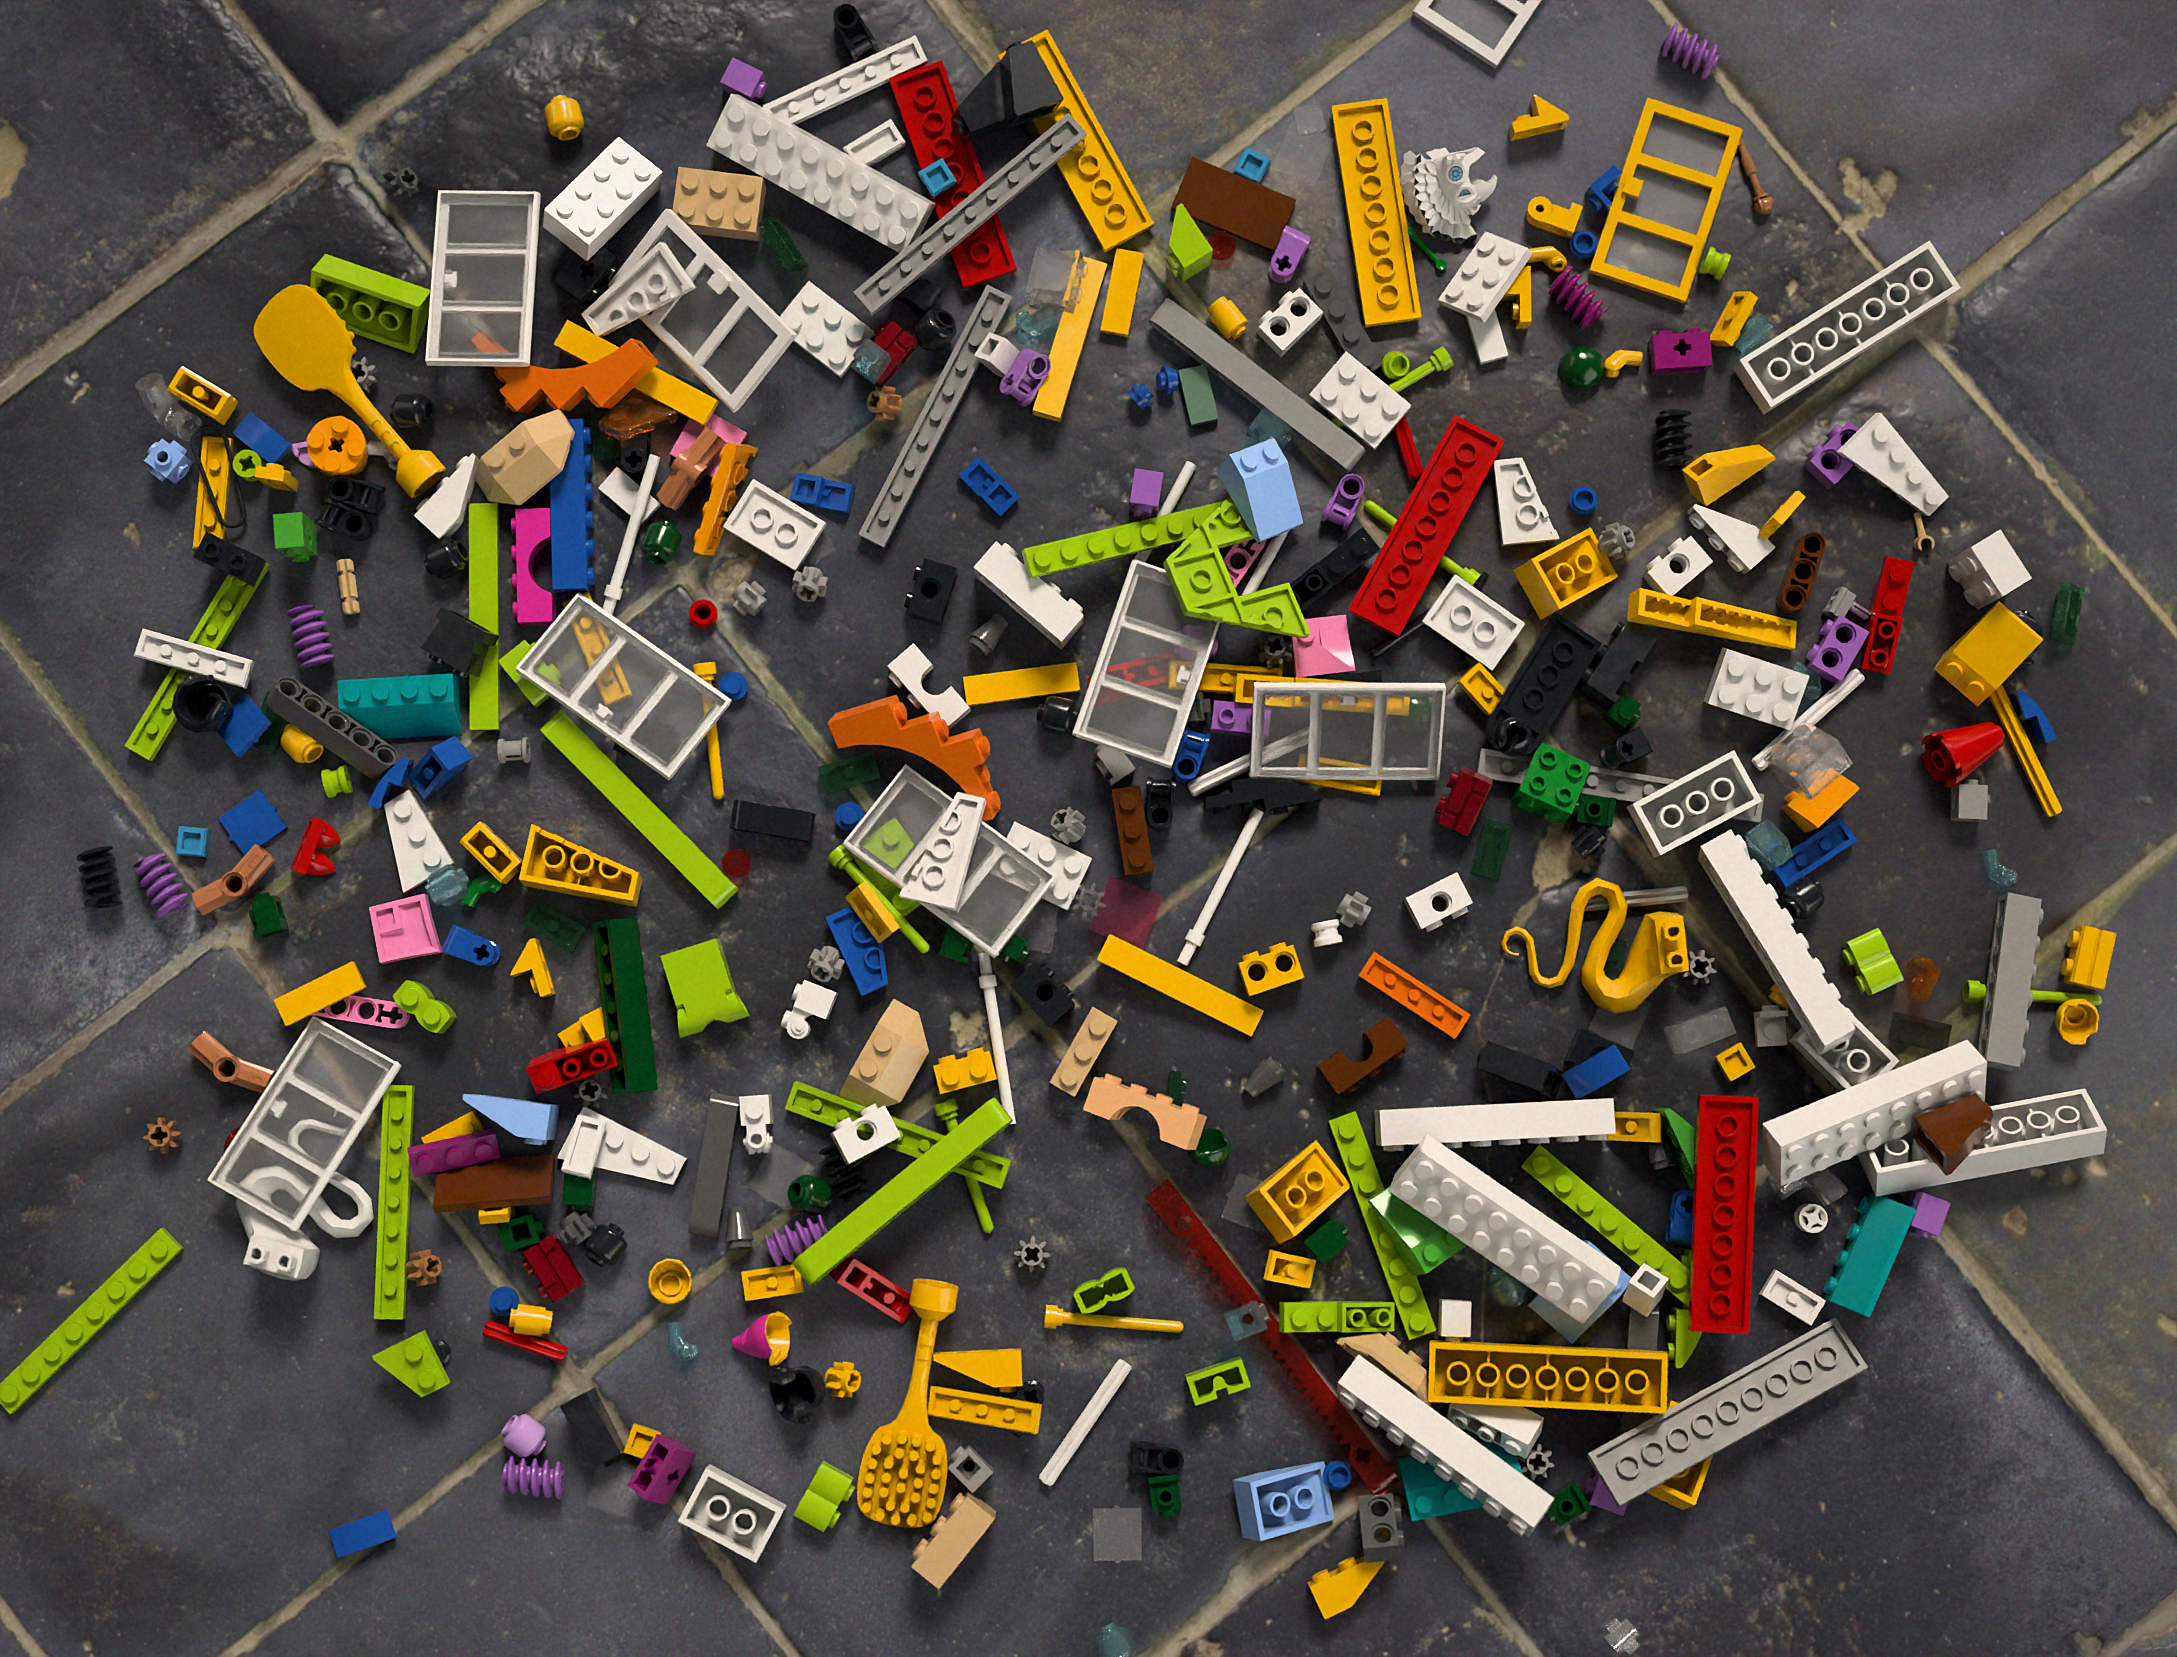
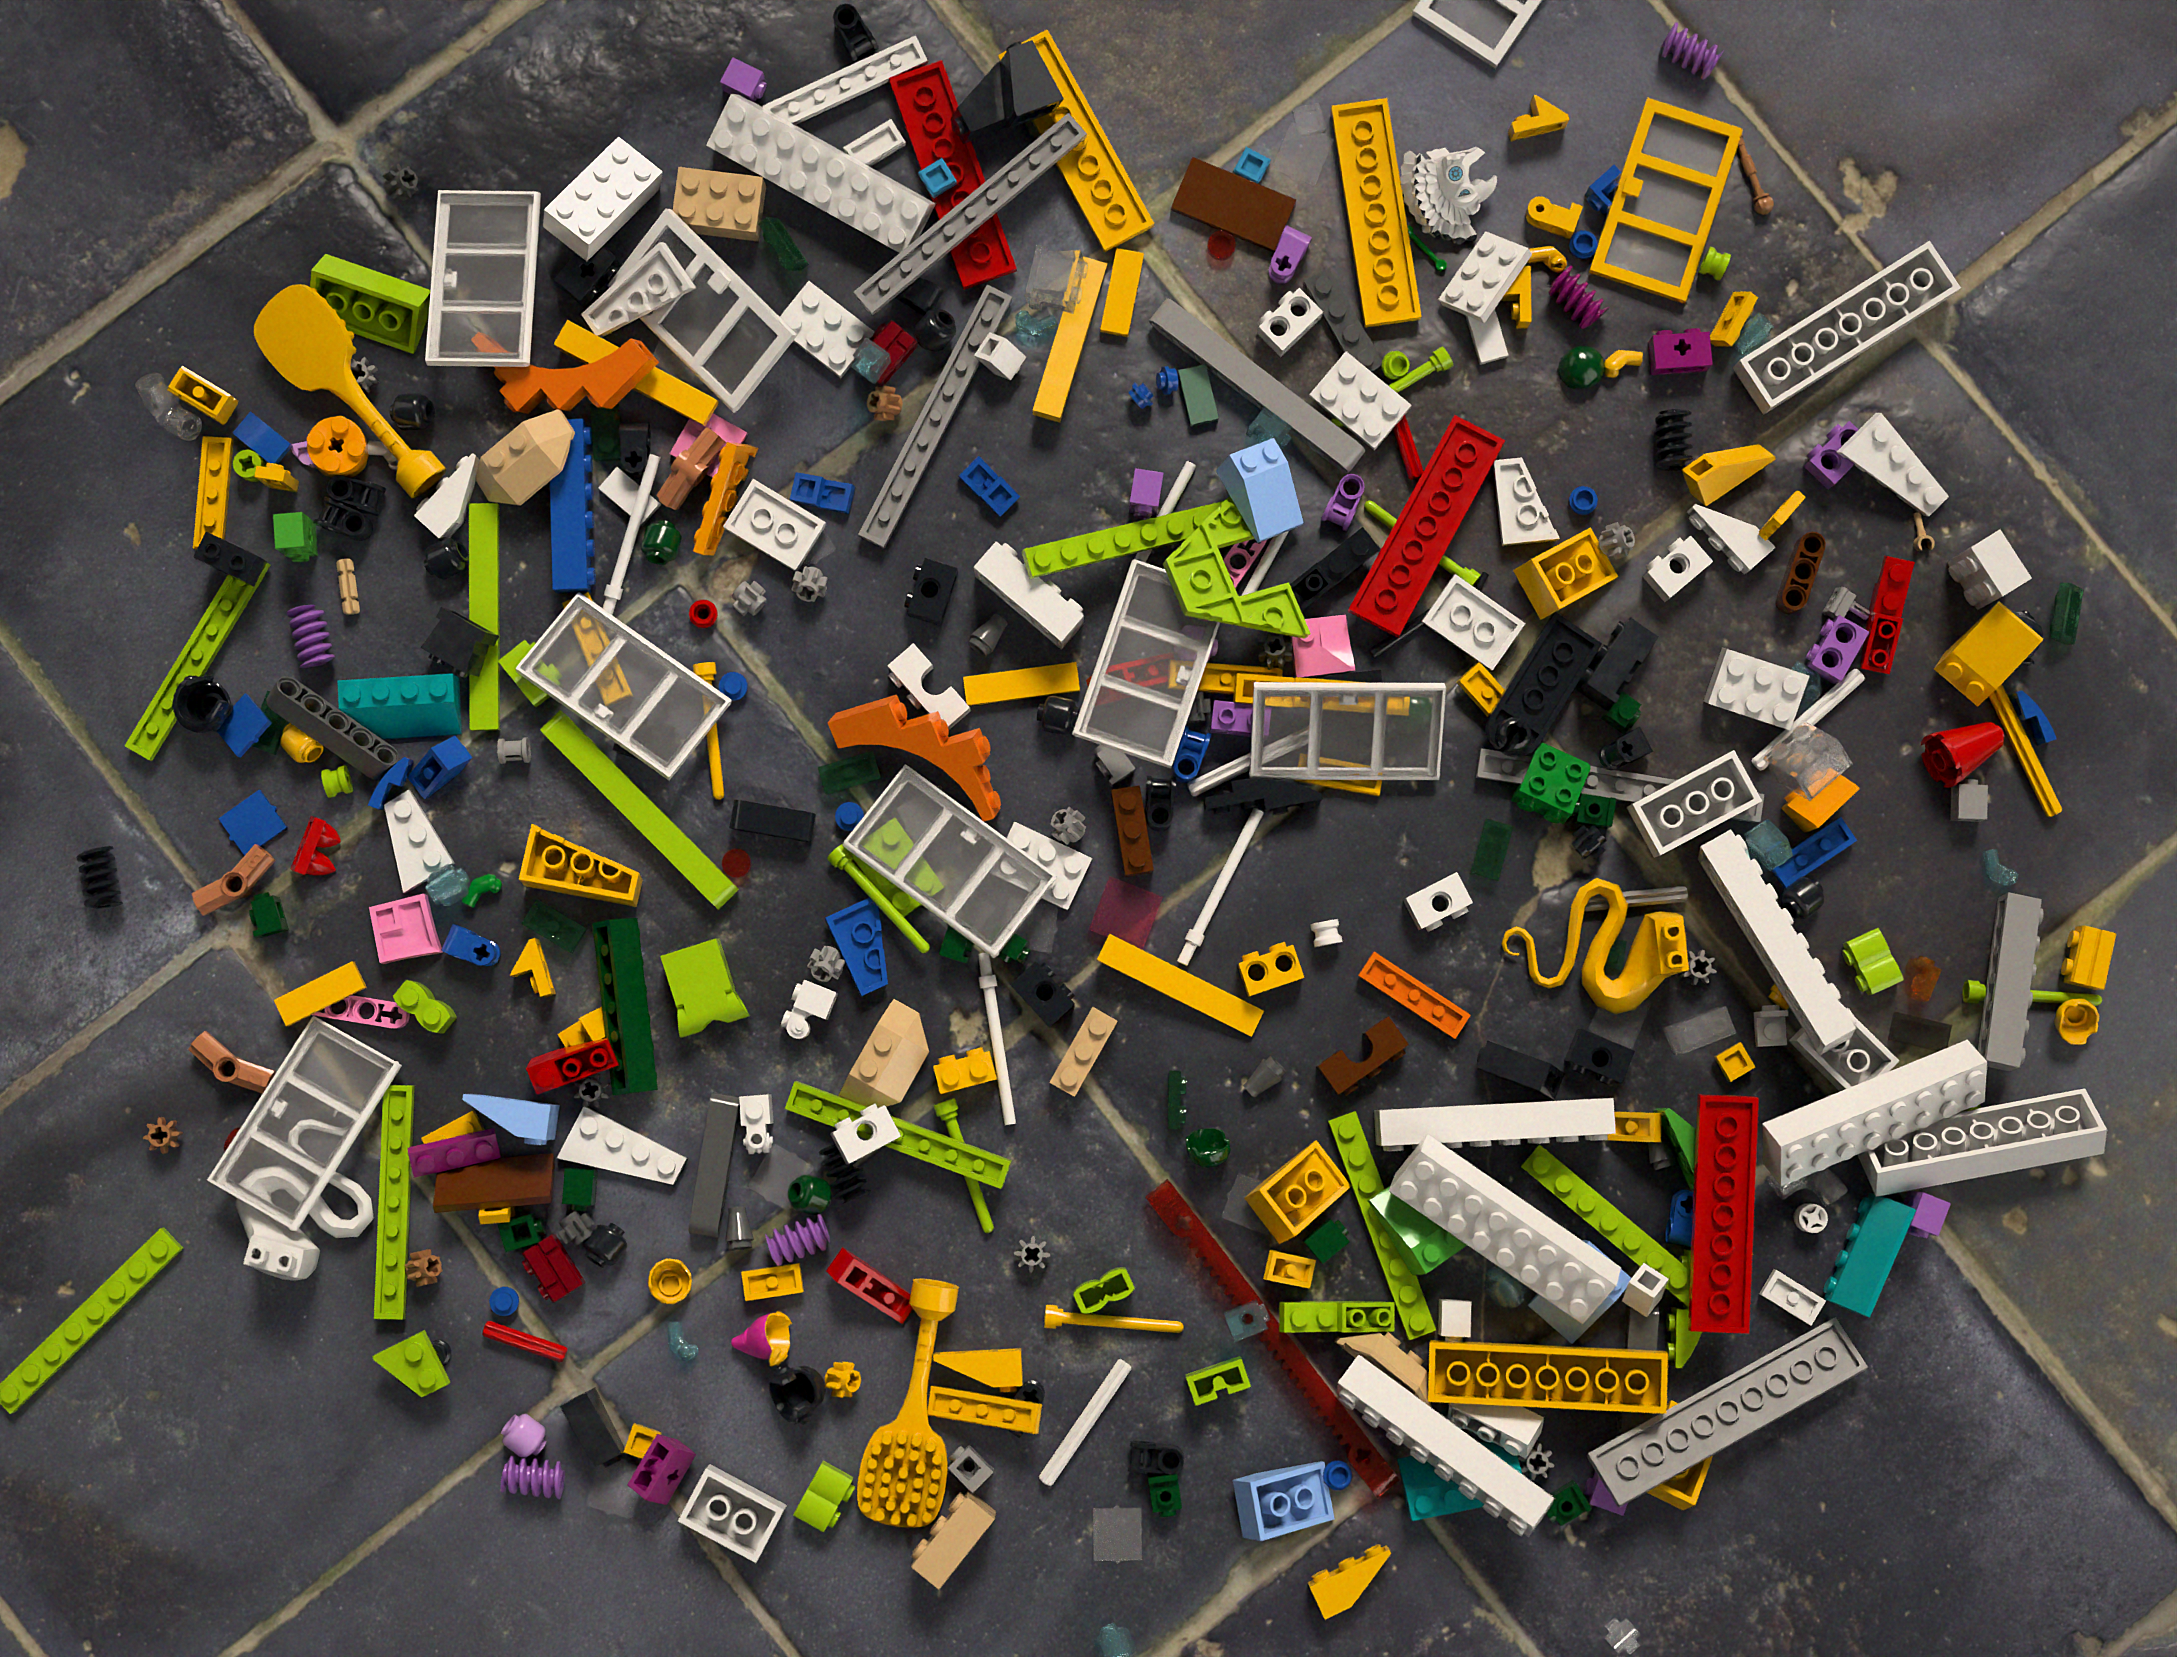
medium lavender piece [133,853,188,918] -> none
white tile [134,629,255,689] -> none
light blue brick [144,439,194,484] -> none
dark azure tile [176,826,210,858] -> none
black piece [190,425,247,528] -> none
blue slope [328,1509,397,1558] -> none
yellow brick [460,821,523,884] -> none
yellow brick [509,1304,553,1336] -> none
dark pink arch [511,508,557,627] -> none
yellow head [544,95,584,140] -> none
white tile [561,1115,607,1179] -> none
clear orange wing [598,390,678,441] -> none
lime beam [792,1097,1013,1286] -> none
yellow plate [845,881,900,943] -> none
white wing [899,792,987,911] -> none
medium lavender piece [1000,349,1051,407] -> none
clear gear [1071,883,1106,919] -> none
light nougat arch [1083,1074,1207,1150] -> none
lime slope [1166,203,1213,283] -> none
yellow brick [1207,296,1248,340] -> none
light grey gear [1336,891,1372,928] -> none
dark grey brick [1358,1493,1405,1563] -> none
dark red brick [1434,766,1493,836] -> none
blue slope [1562,1044,1630,1100] -> none
yellow slope [1627,588,1797,650] -> none
reddish brown slope [1913,1093,1993,1176] -> none

